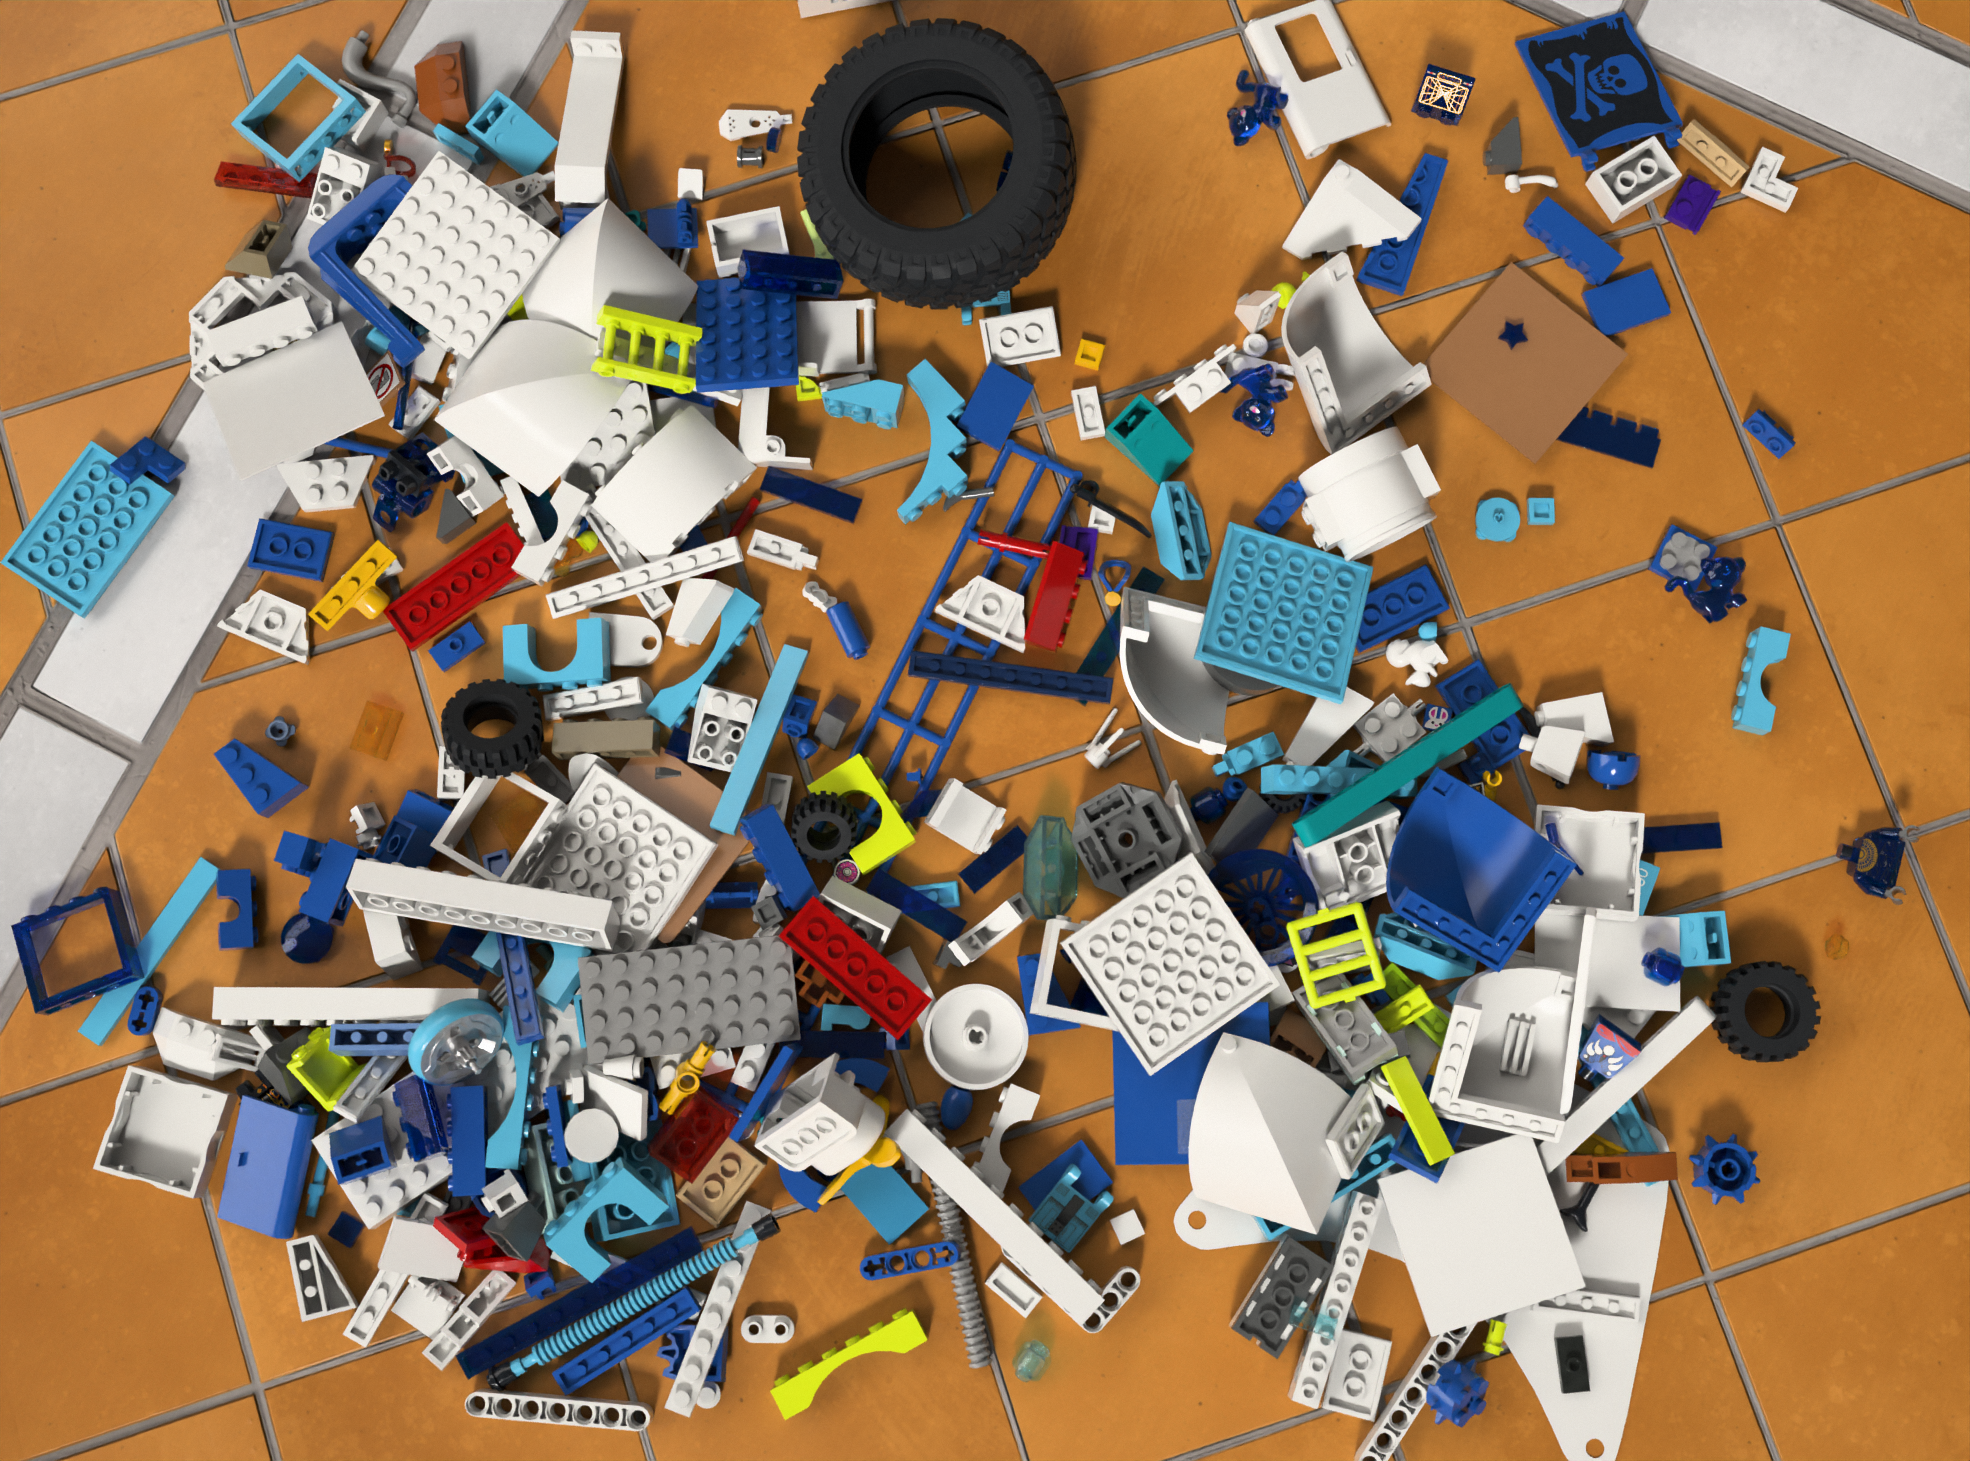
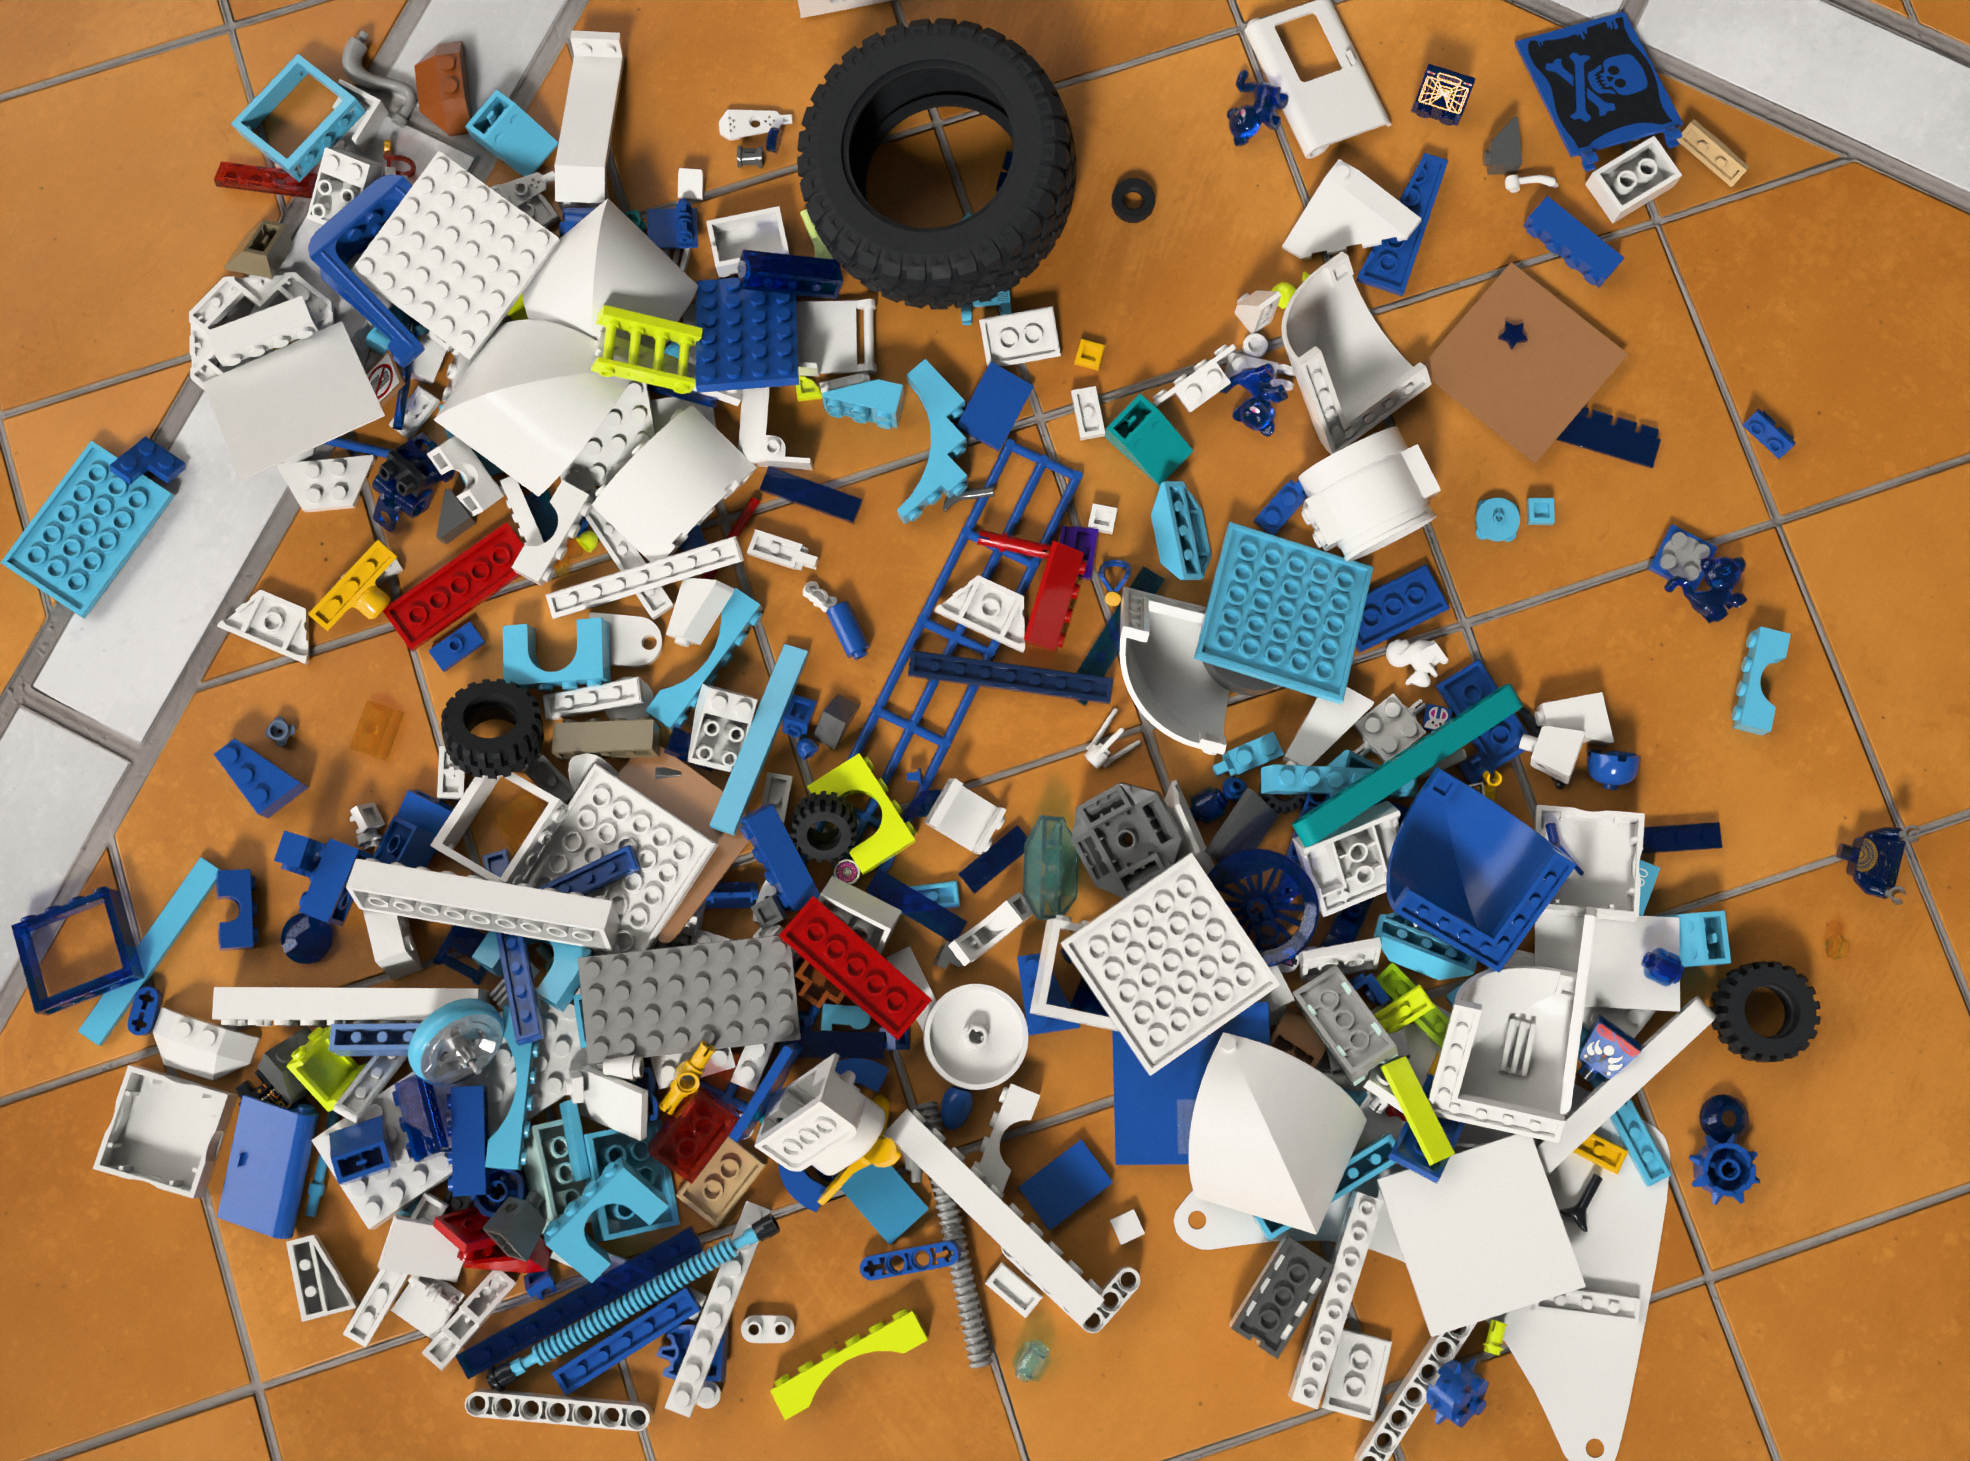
white tile [207,1034,265,1072] -> none
blue tile [247,518,335,582] -> none
white tile [249,1025,285,1052] -> none
clear blue tile [328,1211,366,1248] -> none
medium azure tile [433,123,485,165] -> none
white brick [481,1169,528,1218] -> none
blue plate [543,1084,572,1168] -> none
white tile [564,1109,619,1163] -> none
medium azure flag [1028,1164,1114,1253] -> none
black sword [1070,480,1152,538] -> none
neon yellow bar [1286,902,1386,1009] -> none
clear light blue piece [1288,1304,1338,1341] -> none
white tile [1325,1083,1385,1179] -> none
medium azure hinge [1418,622,1437,642] -> none
pearl dark grey plate [1554,1335,1590,1394] -> none
dark orange slope [1565,1152,1678,1184] -> none
blue tile [1582,268,1671,337] -> none
dark purple plate [1664,174,1721,235] -> none
white plate [1740,147,1798,213] -> none
none -> blue tile [538,844,641,896]
none -> black tyre [1111,178,1155,223]
none -> clear blue piece [1699,1094,1749,1143]

